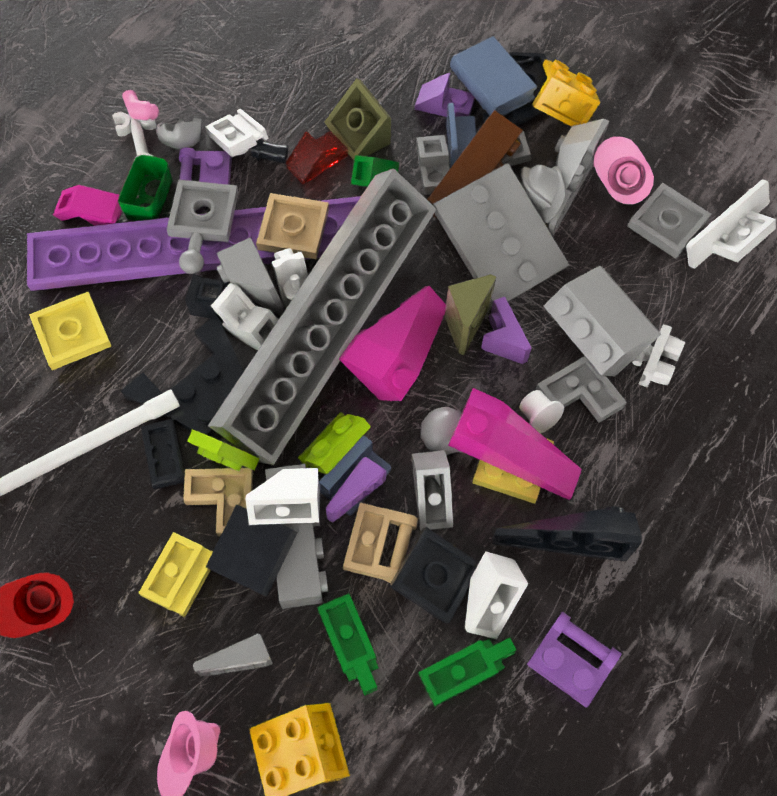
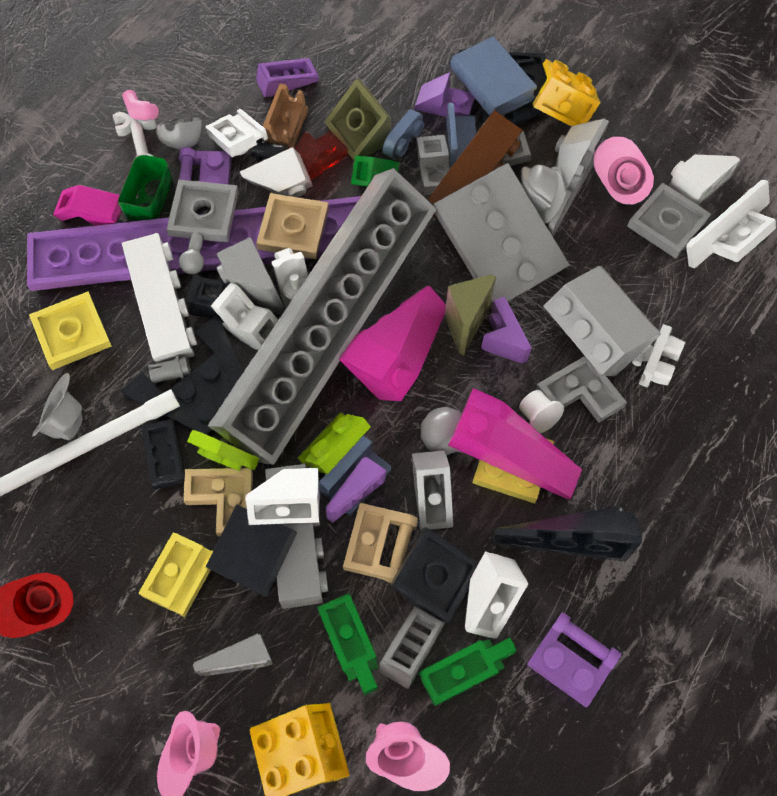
none -> light grey piece [32,373,83,440]
none -> white brick [122,233,197,364]
none -> light grey pin [148,355,191,384]
none -> white slope [240,147,313,197]
none -> medium lavender slope [256,58,319,97]
none -> medium nougat hinge [263,83,308,149]
none -> bright pink piece [366,722,450,791]
none -> light grey slope [379,606,445,689]
none -> sand blue plate [383,109,424,159]
none -> white slope [669,155,740,205]

